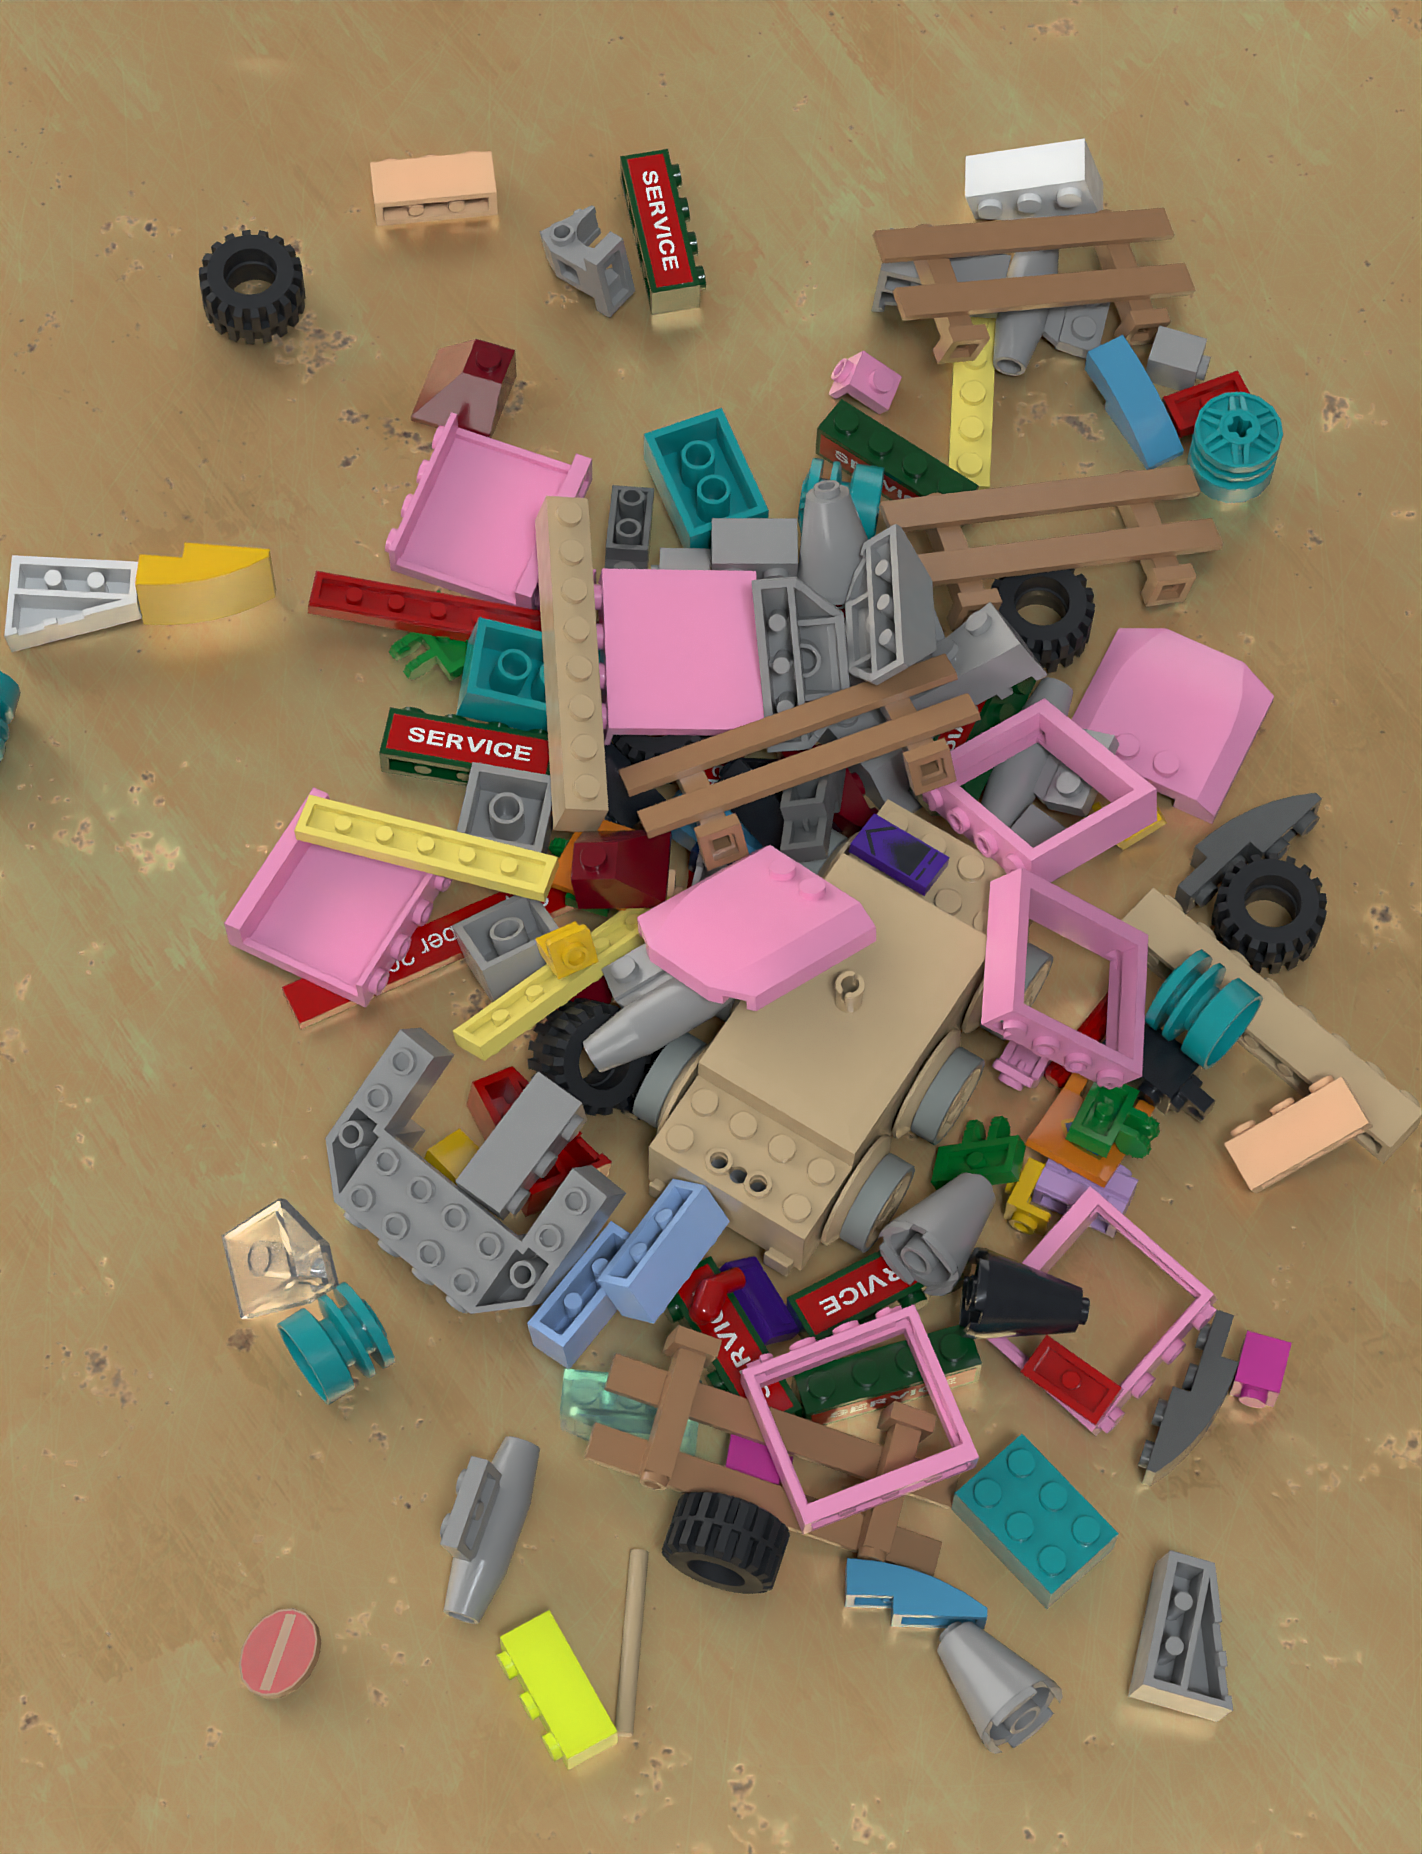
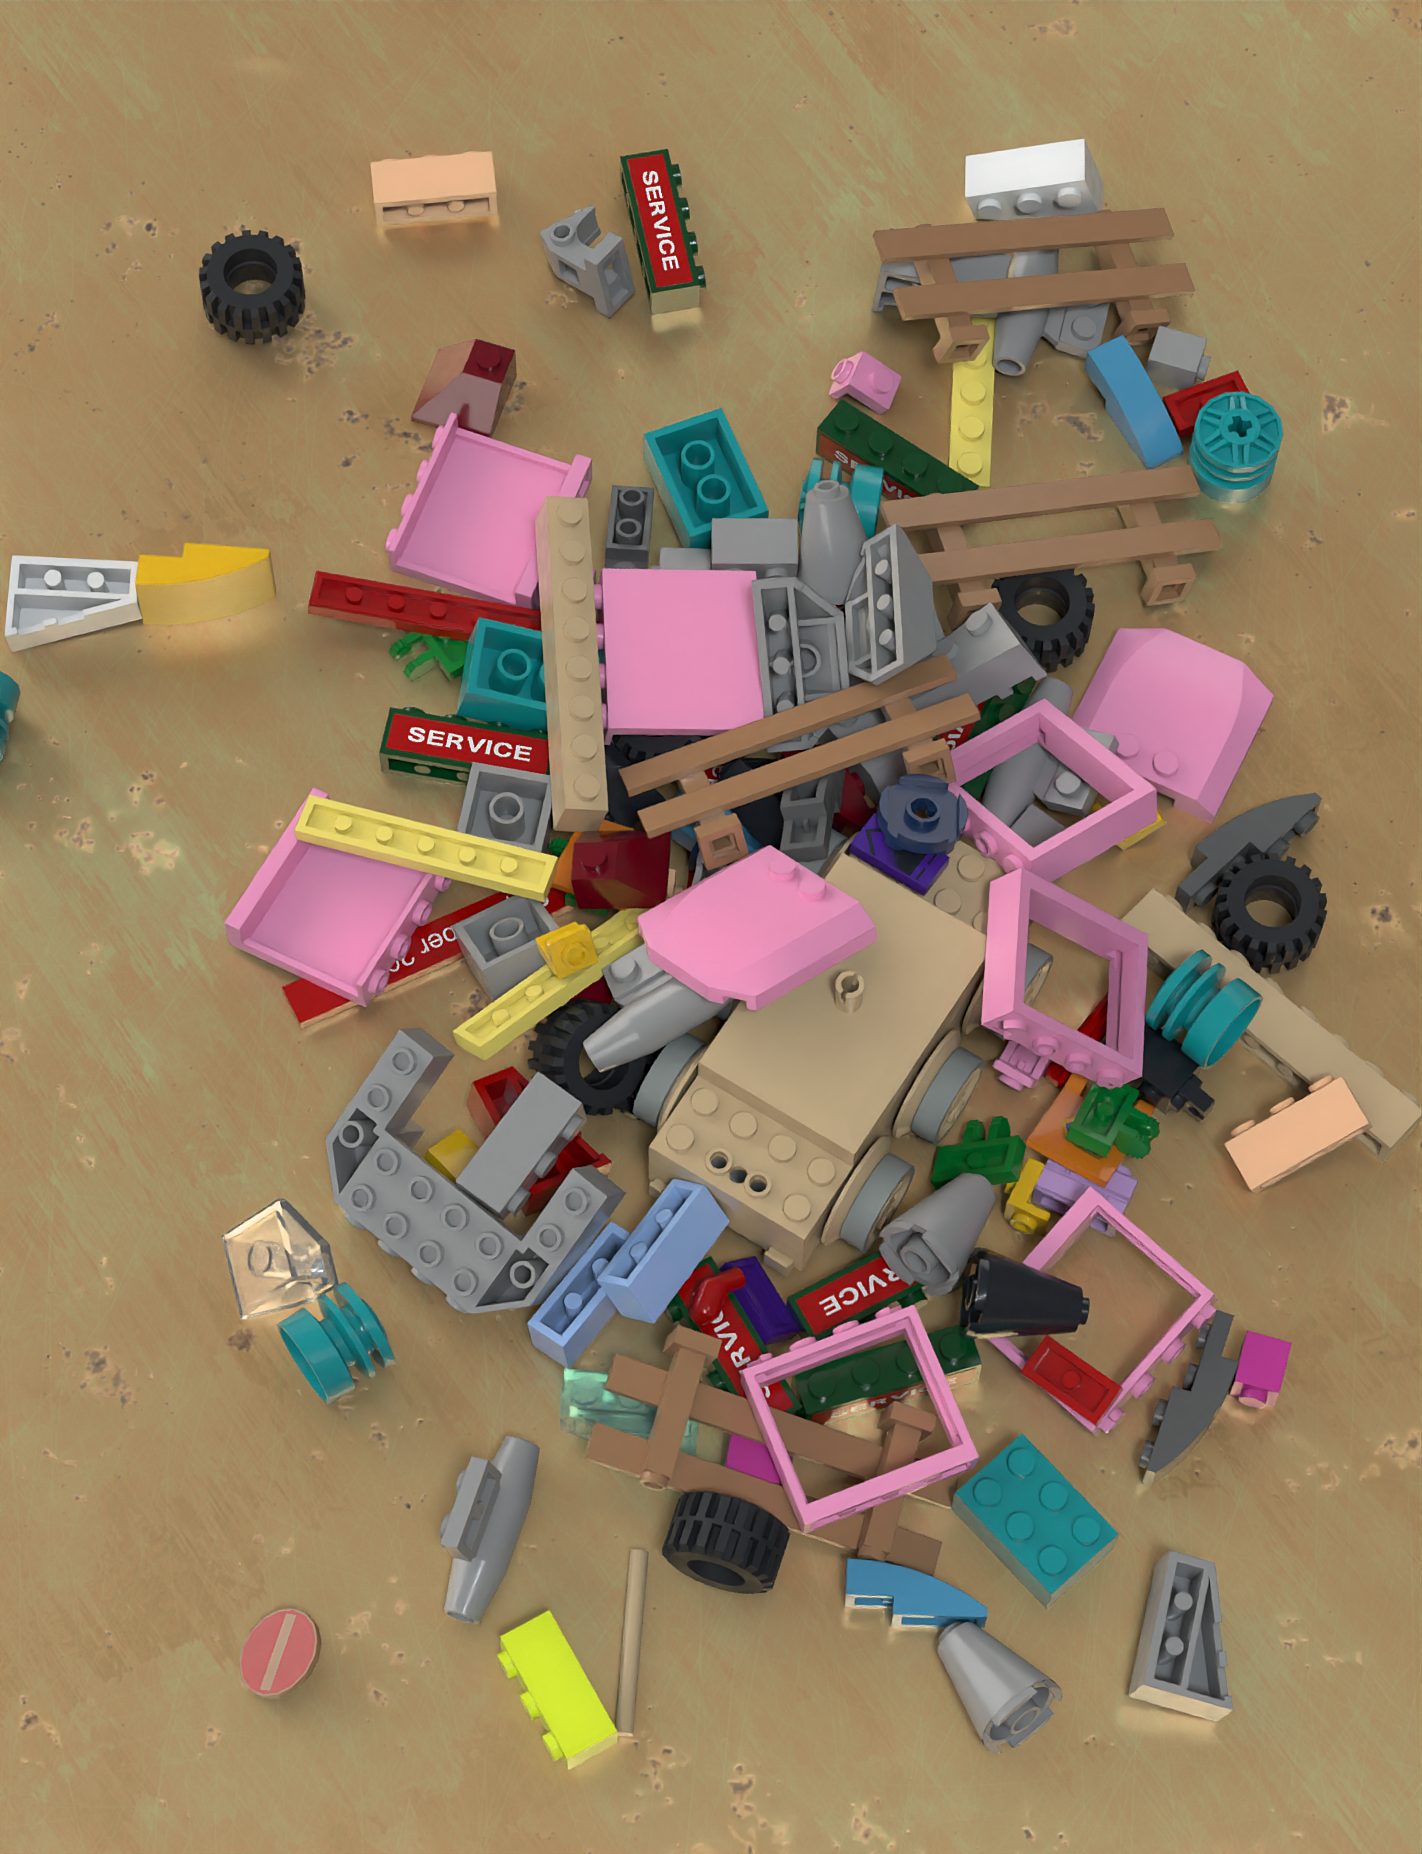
none -> dark blue plate [877,774,968,855]

